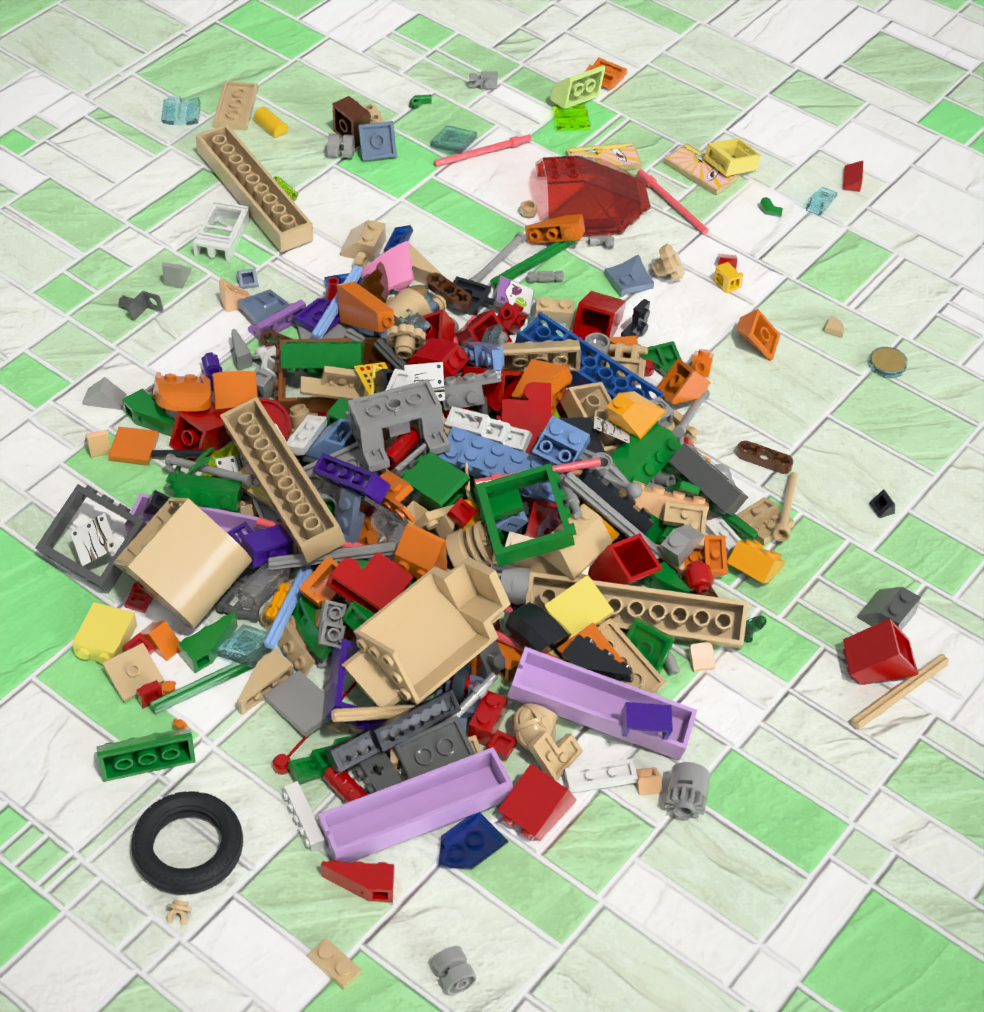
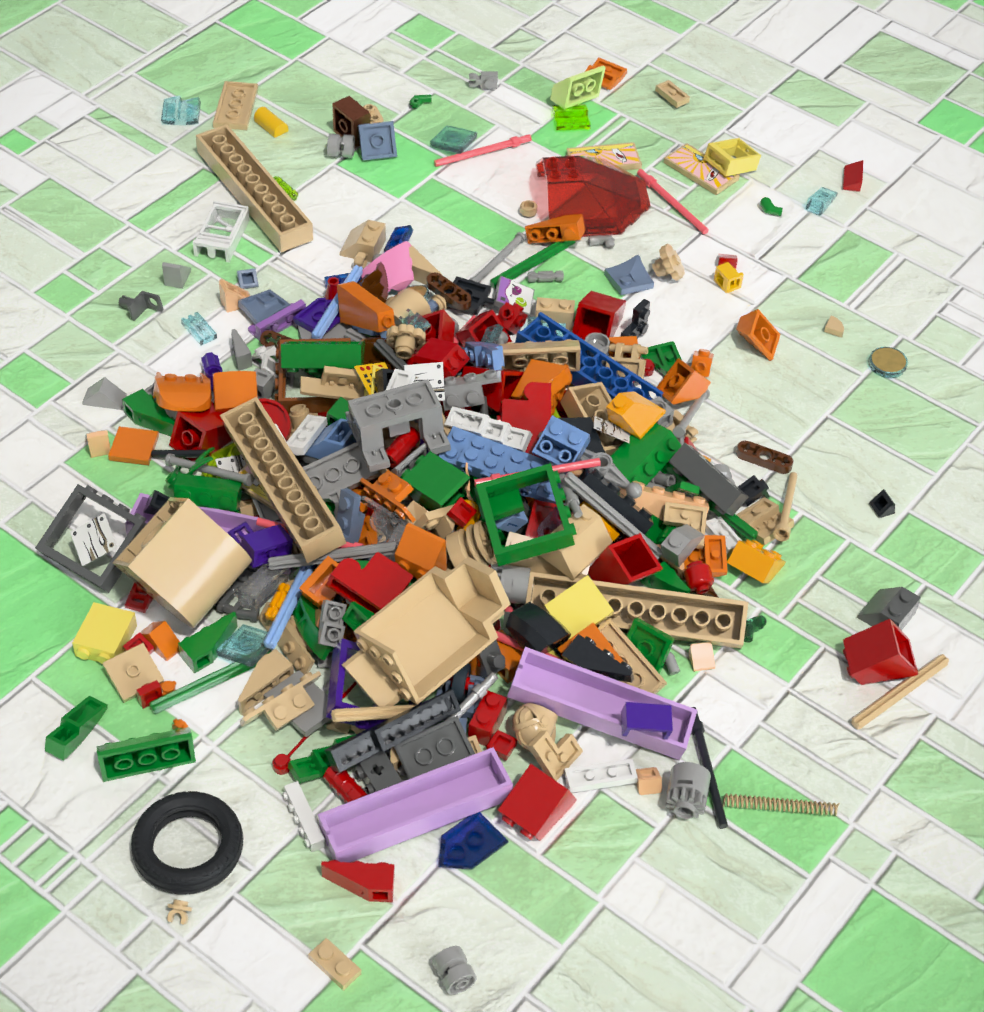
dark purple brick [312,453,391,504] -> none
none -> green slope [45,696,108,761]
none -> clear light blue tile [181,312,217,346]
none -> tan bracket [240,671,321,731]
none -> tan plate [655,80,690,108]
none -> black bar [691,707,728,829]
none -> tan piece [723,793,840,816]
none -> black bracket [738,475,770,507]

